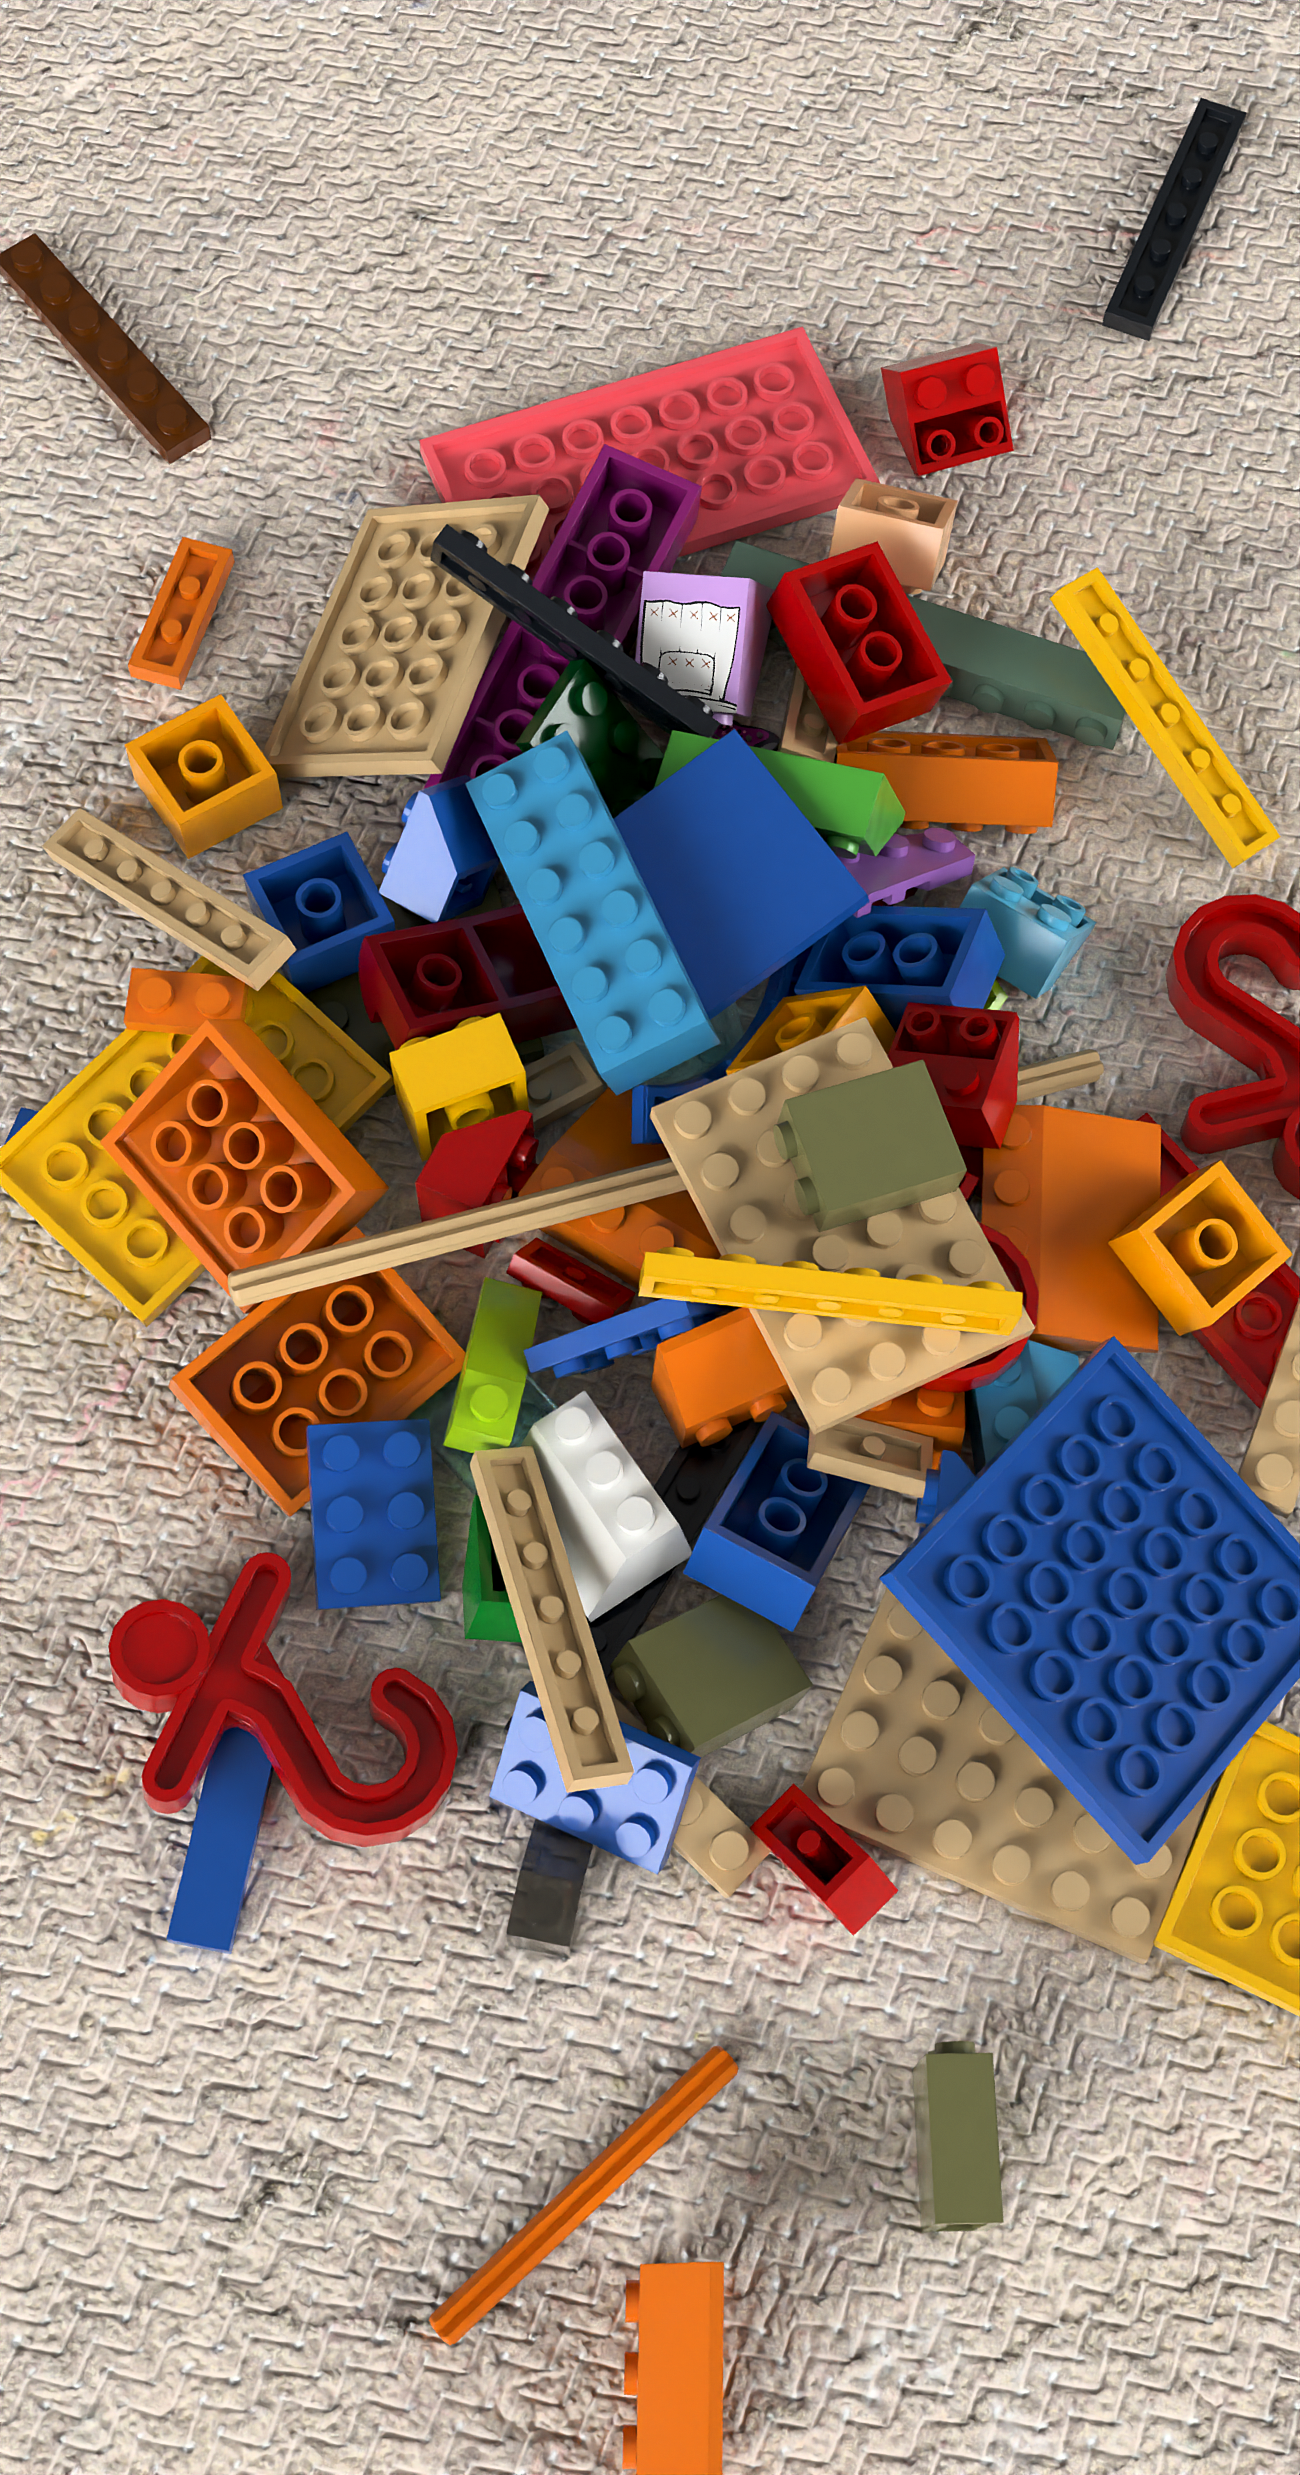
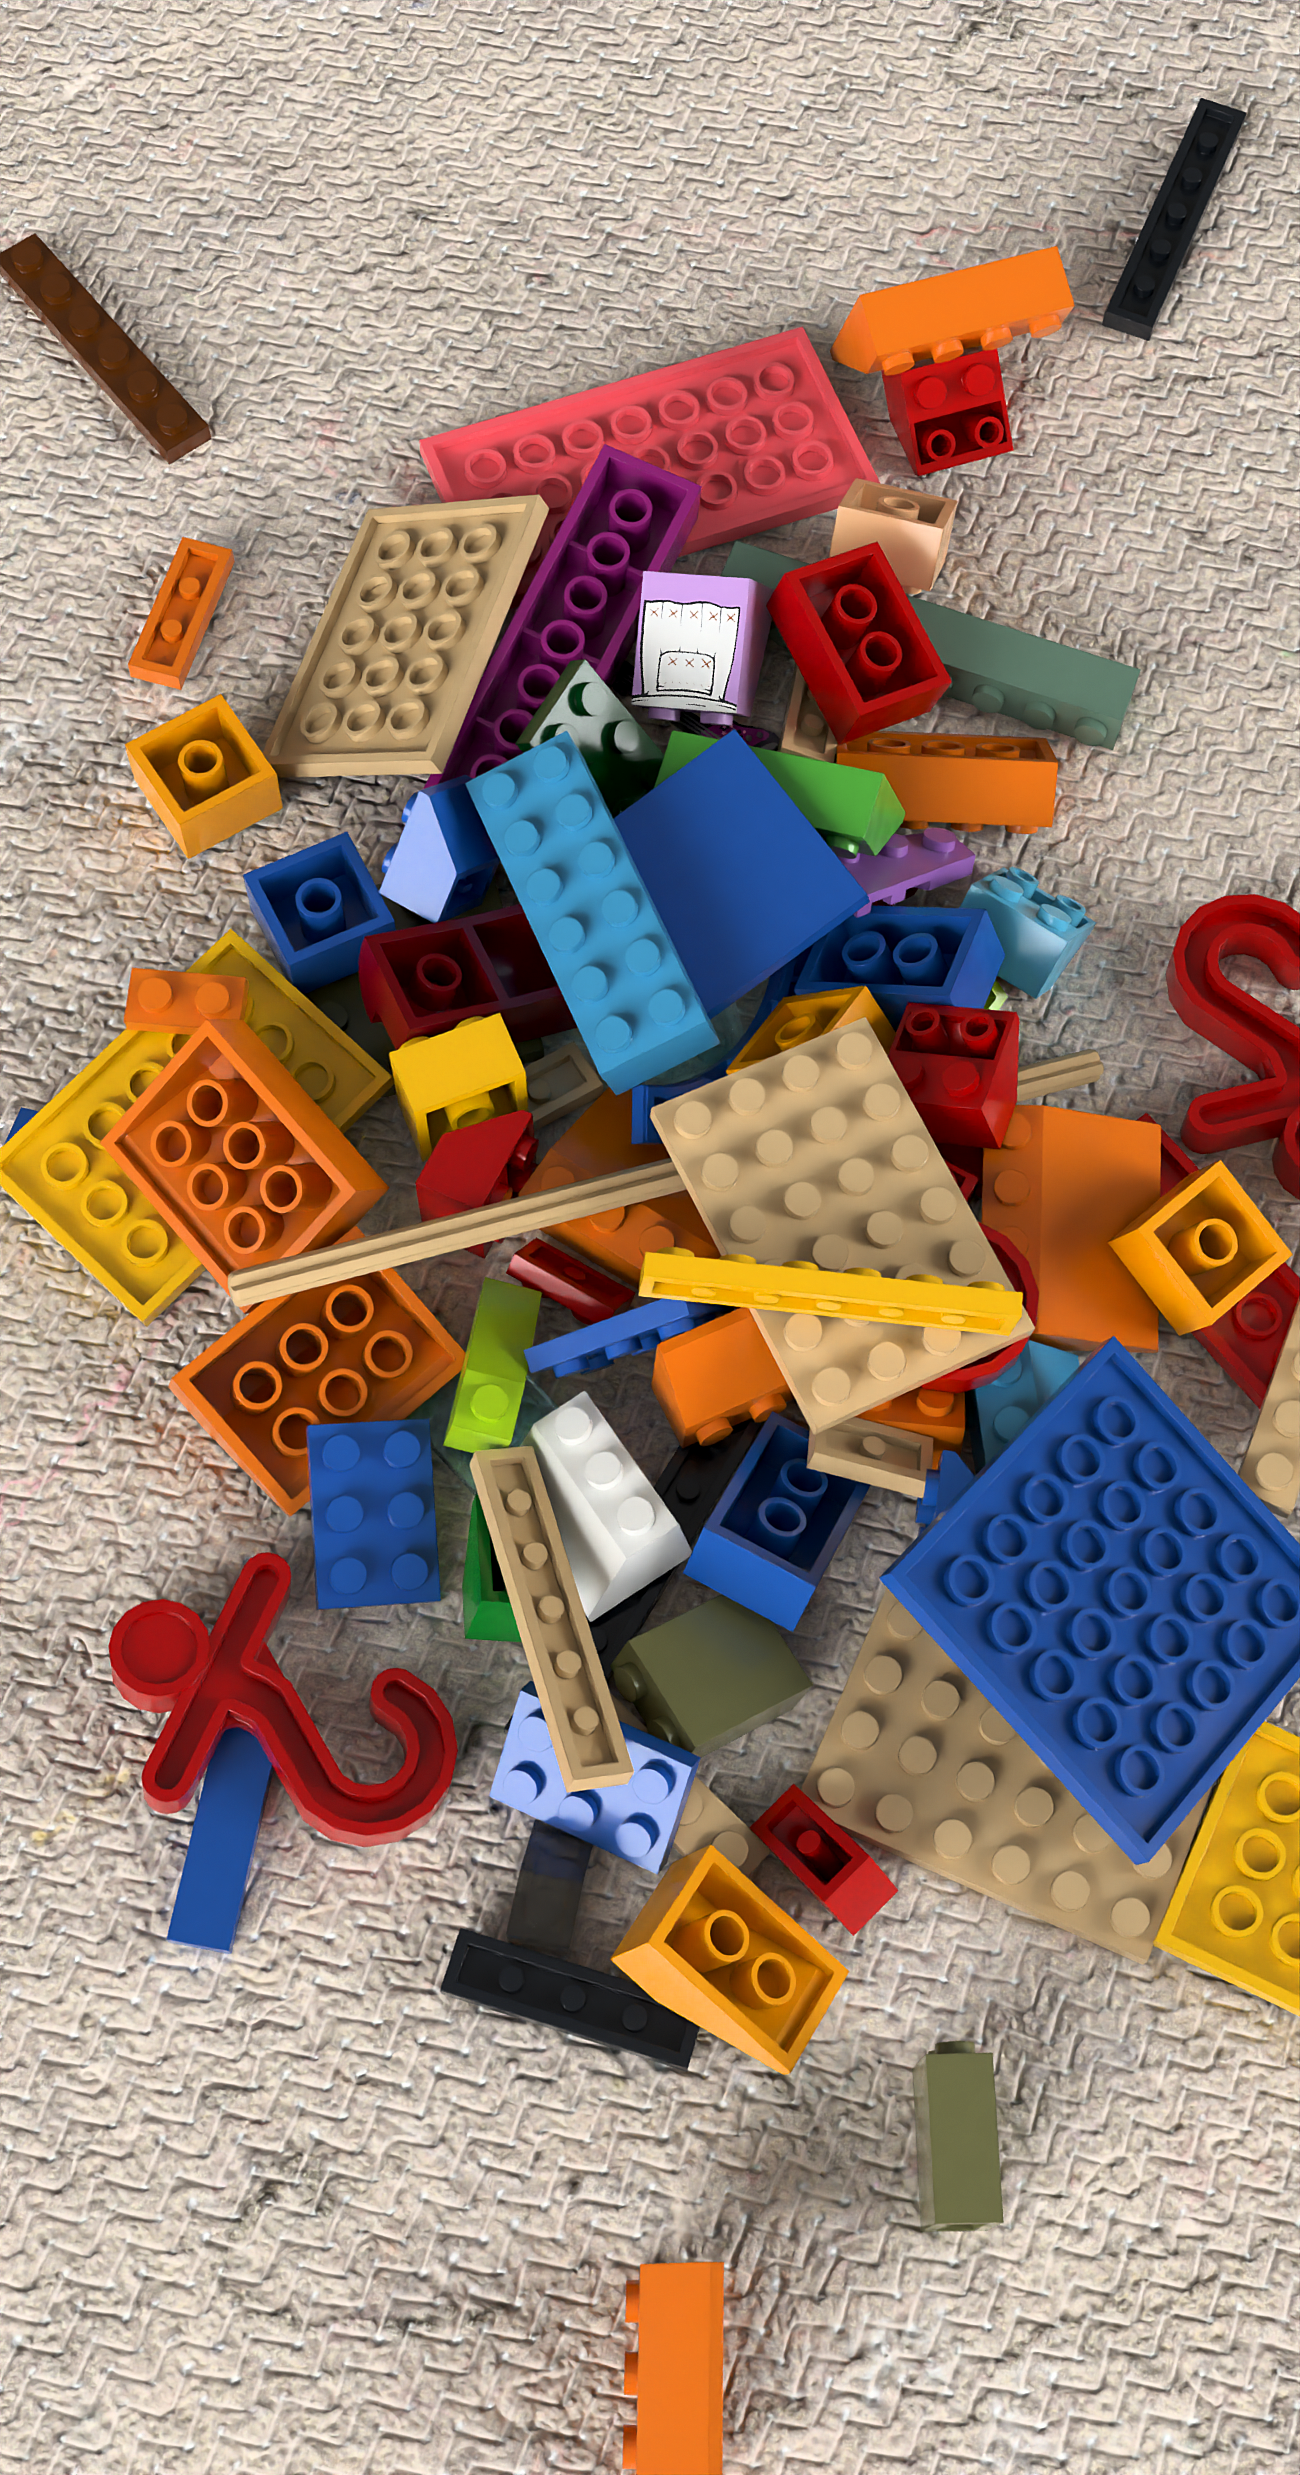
tan plate [42,808,297,991] -> none
orange axle [429,2045,739,2345] -> none
black plate [430,524,721,738] -> none
olive brick [773,1060,967,1232] -> none
yellow plate [1050,567,1281,868] -> none
none -> black plate [440,1928,700,2072]
none -> light orange slope [610,1844,850,2075]
none -> orange slope [830,246,1075,375]

